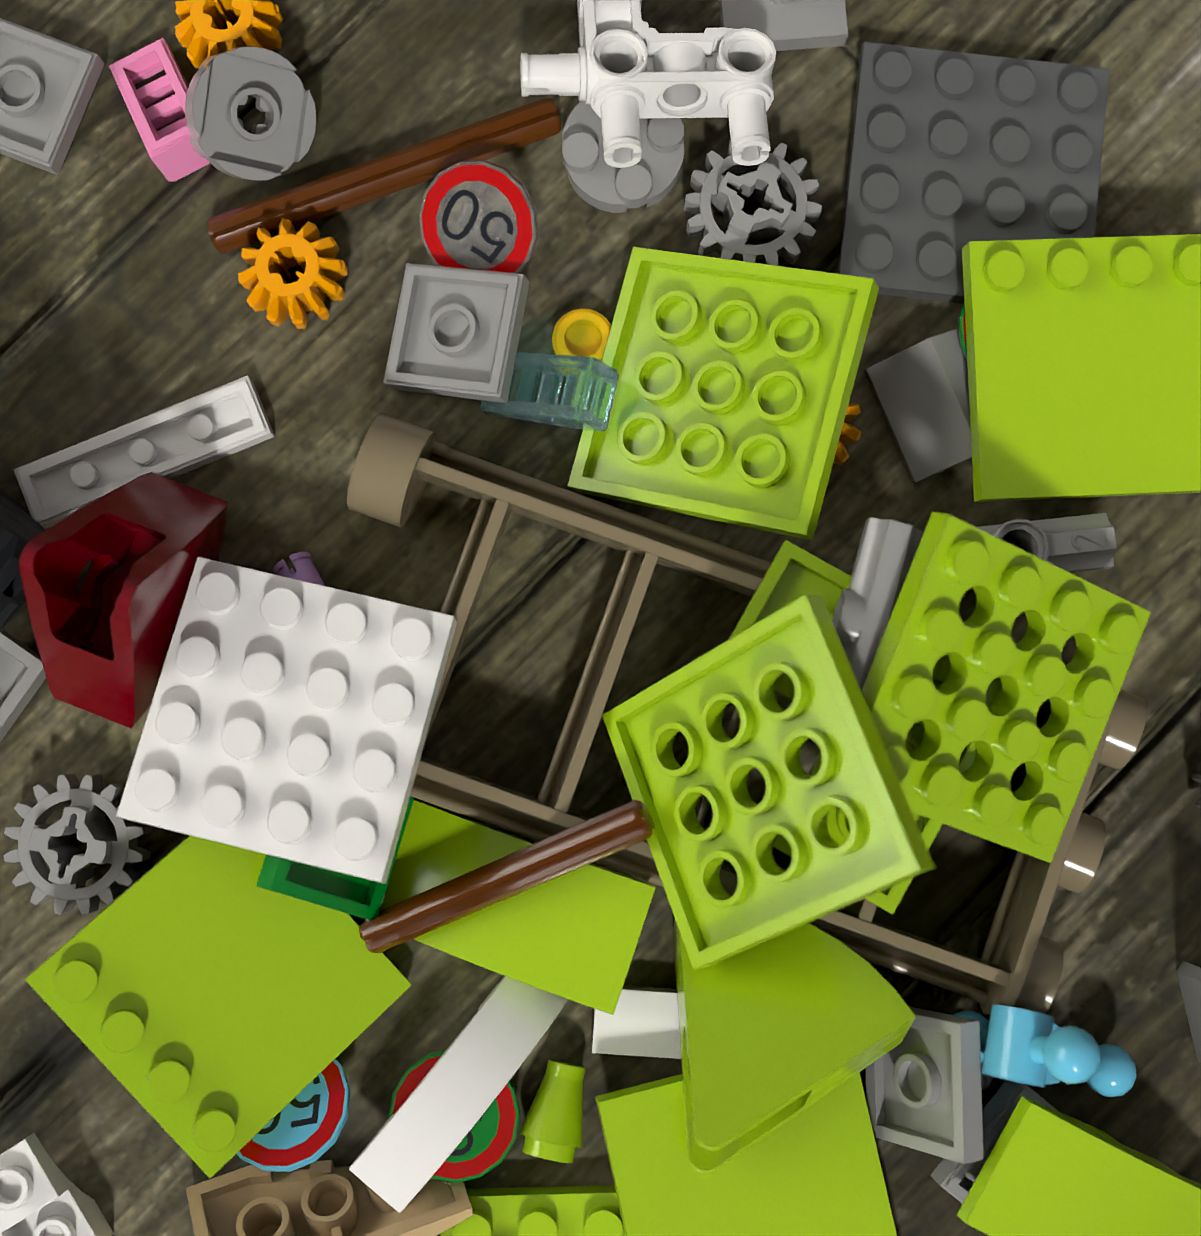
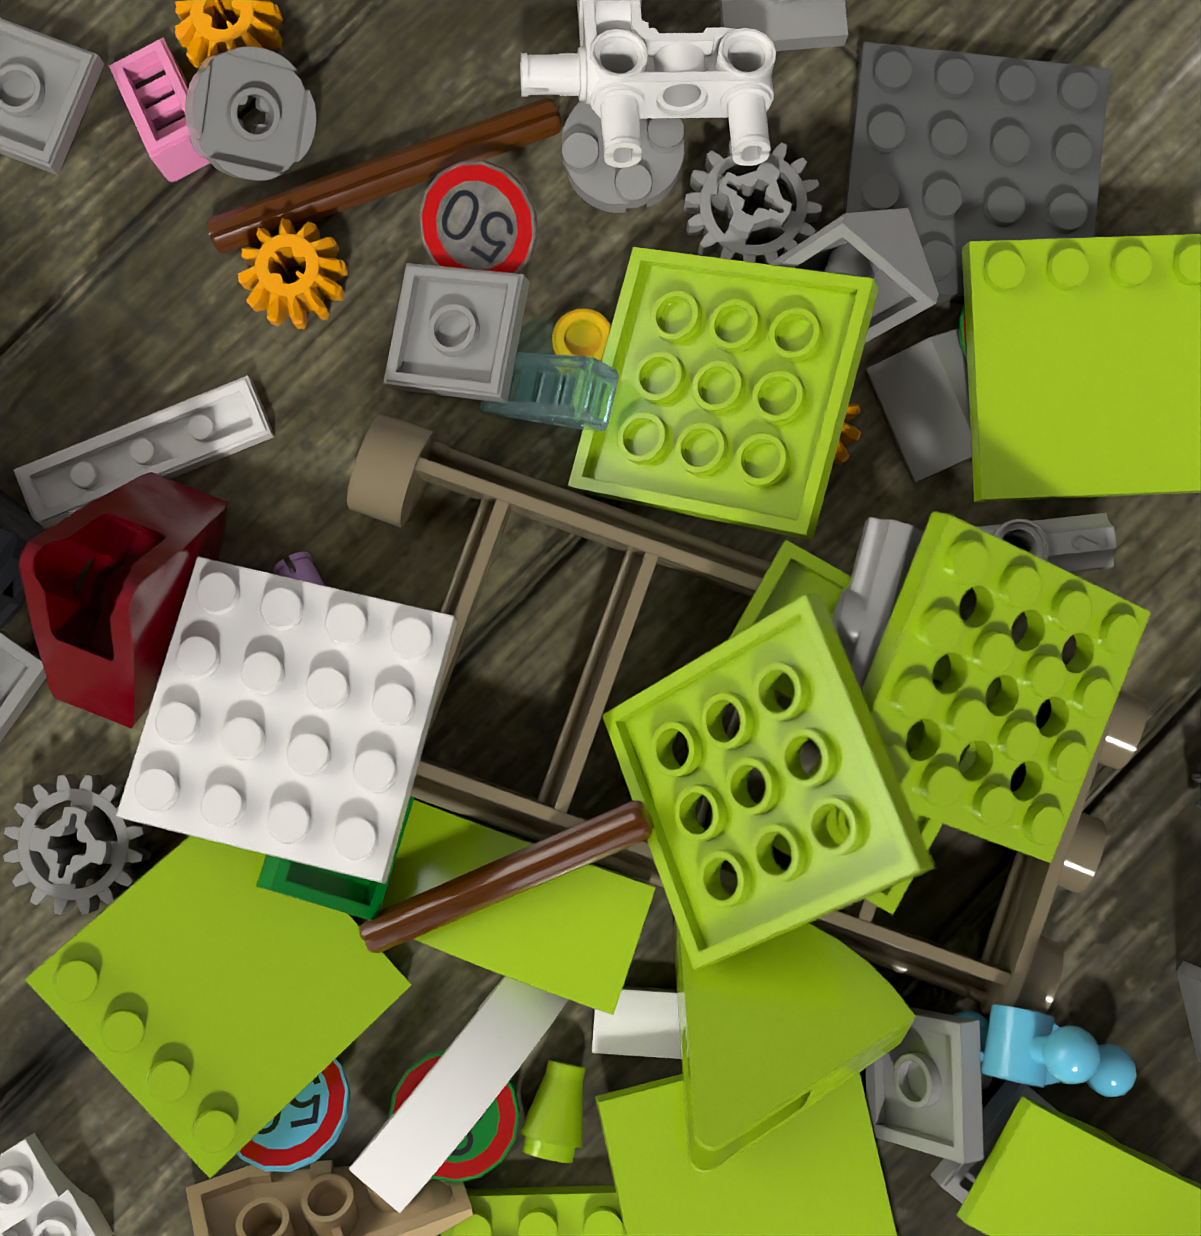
none -> light grey slope [768,208,939,343]

